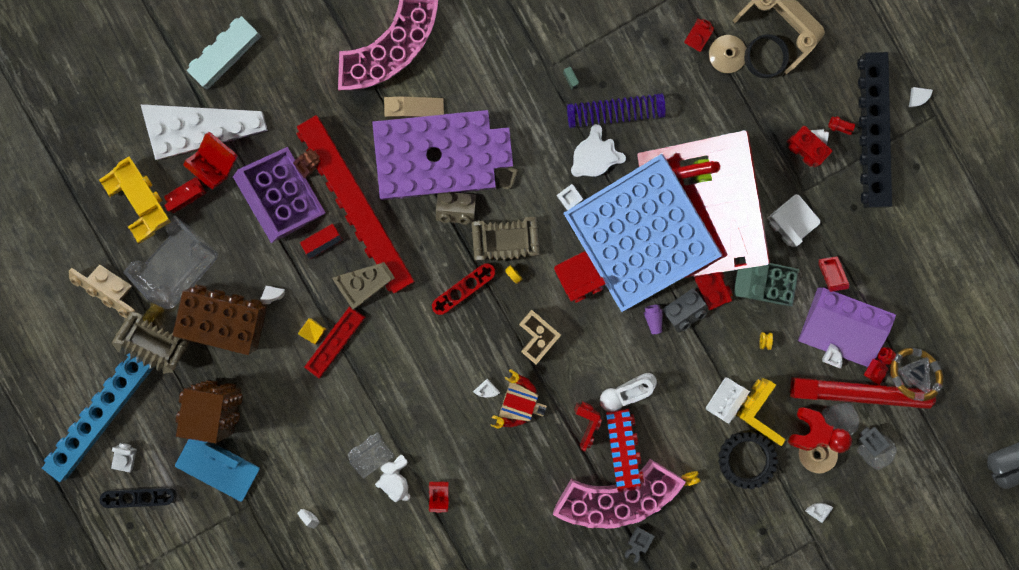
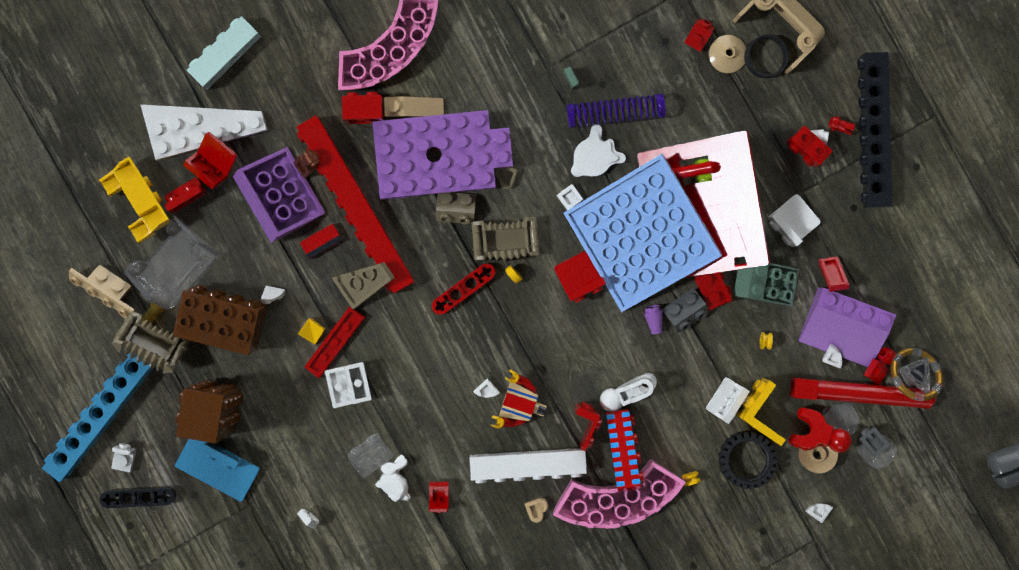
tan brick [519,310,561,364] -> none
dark grey plate [625,526,655,563] -> none
white tile [909,87,933,107] -> none
none -> white brick [325,362,372,408]
none -> red brick [342,92,386,125]
none -> white brick [470,448,587,483]
none -> tan tile [524,497,548,523]

